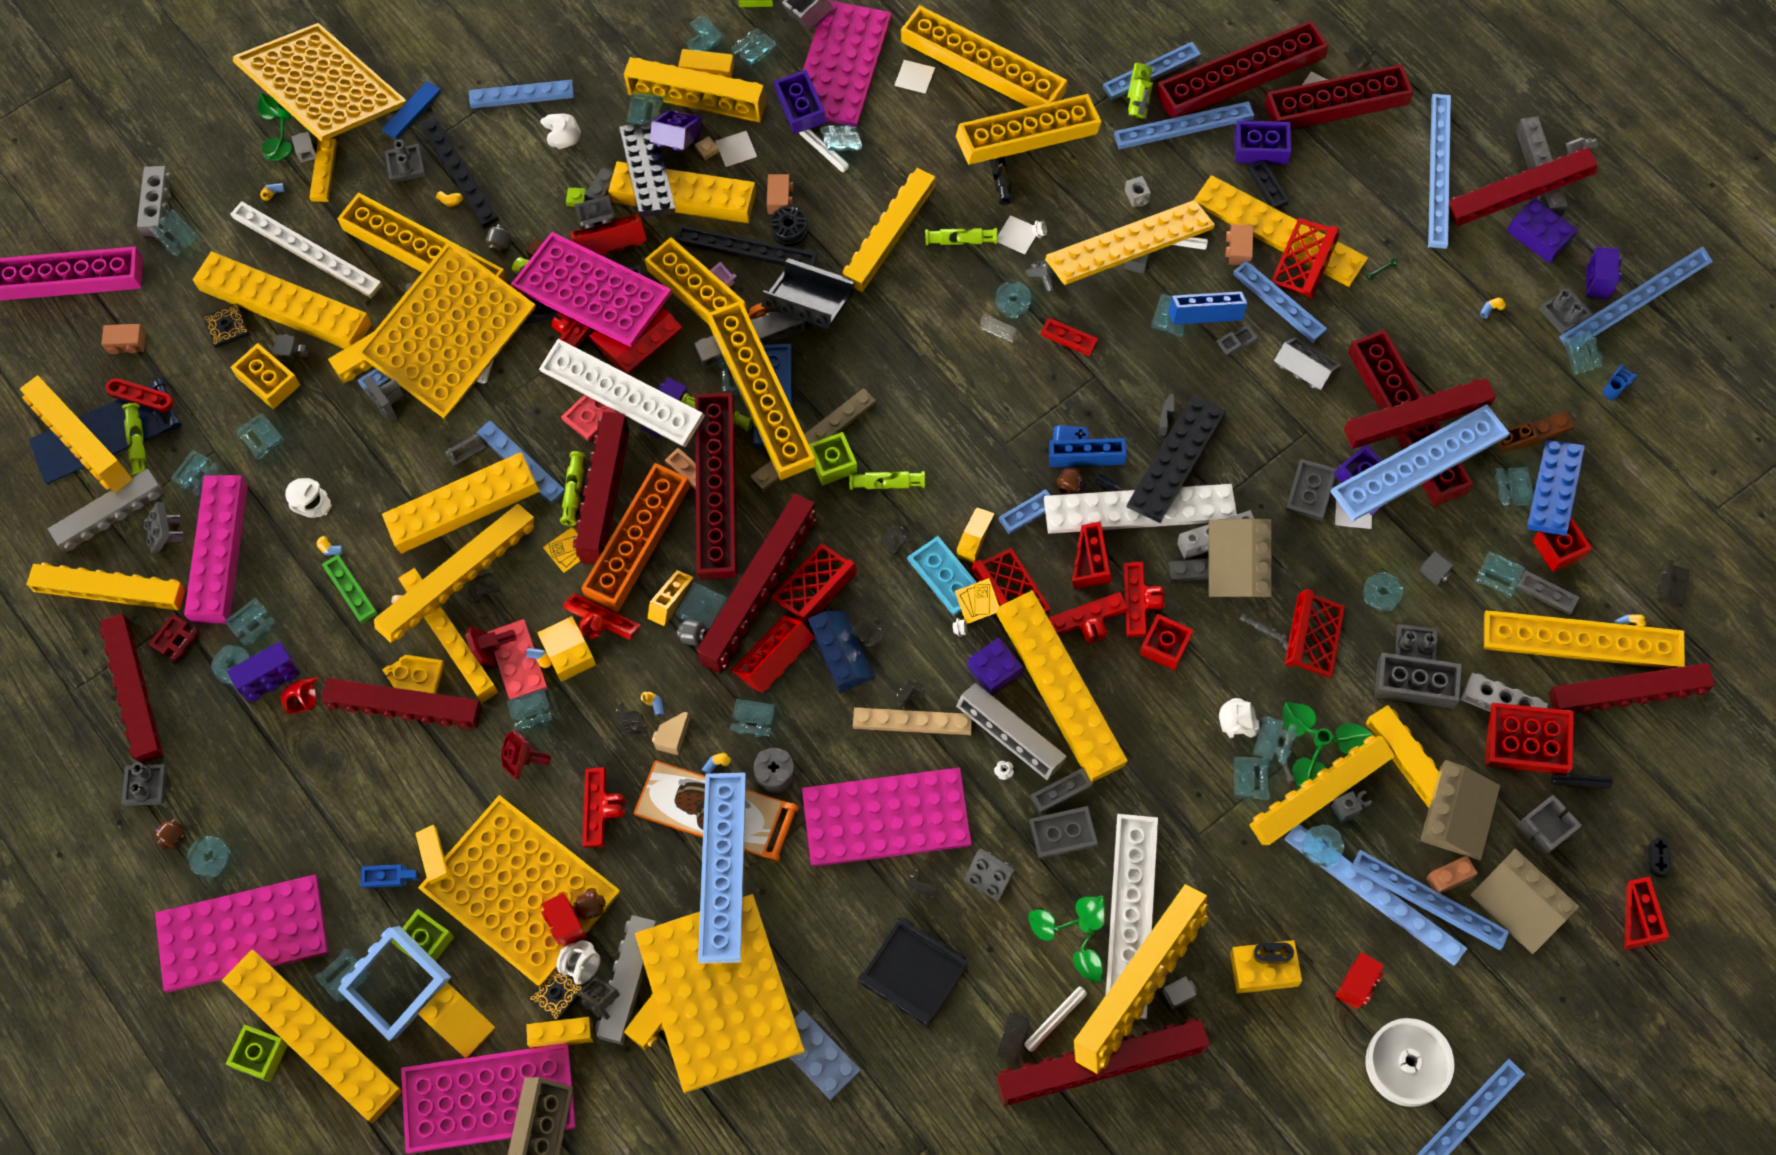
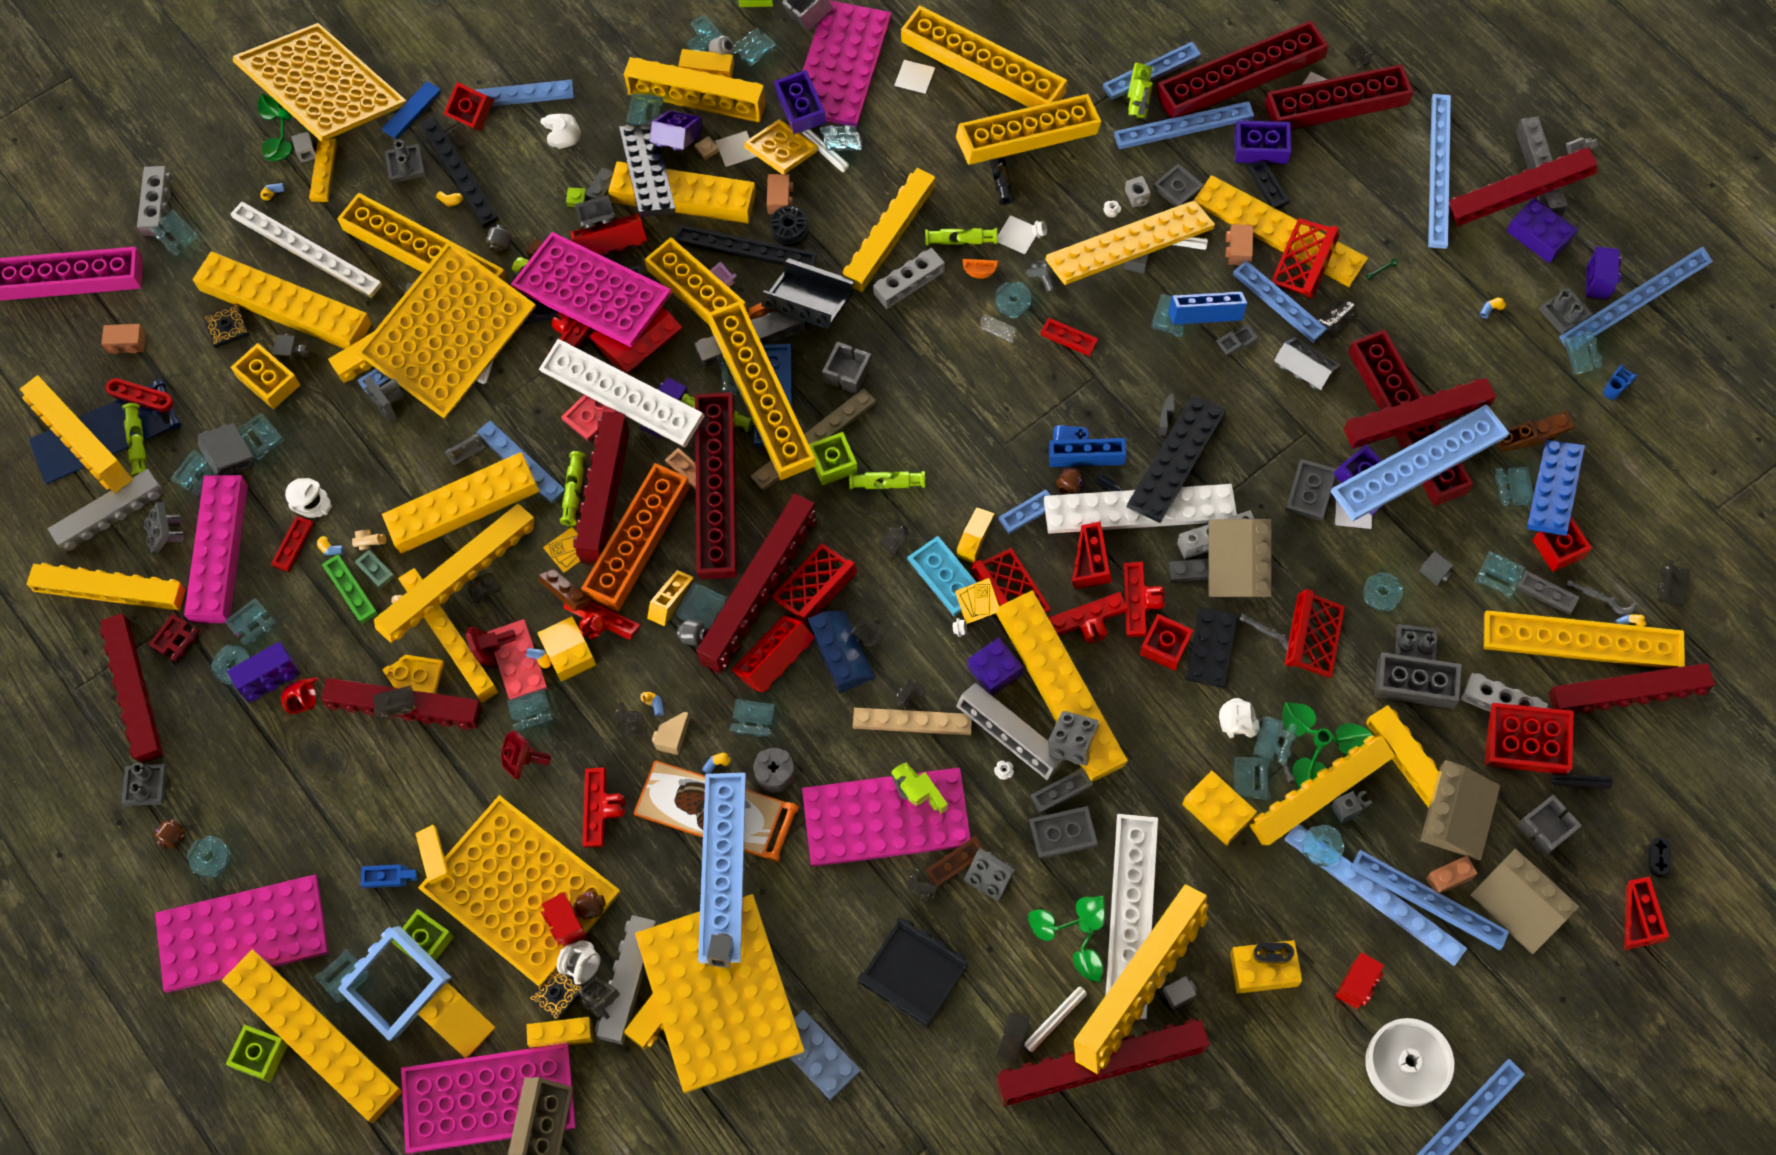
none -> dark grey brick [198,423,253,476]
none -> red tile [271,515,315,573]
none -> tan plate [352,530,386,550]
none -> sand green plate [355,550,395,589]
none -> clear smoke bracket [372,685,417,720]
none -> red brick [443,82,494,131]
none -> reddish brown plate [538,569,591,611]
none -> dark grey brick [707,933,734,968]
none -> light grey head [709,36,734,55]
none -> yellow plate [744,119,819,175]
none -> flat silver piece [822,342,872,394]
none -> light grey brick [873,248,945,309]
none -> lime plate [891,762,948,814]
none -> reddish brown plate [925,836,985,887]
none -> orange plate [963,259,999,279]
none -> dark grey bracket [1048,711,1099,766]
none -> white plate [1103,200,1121,217]
none -> dark grey plate [1153,163,1204,207]
none -> yellow brick [1182,771,1257,846]
none -> black plate [1186,607,1238,688]
none -> clear smoke bracket [1315,297,1358,339]
none -> dark grey piece [1566,579,1637,616]

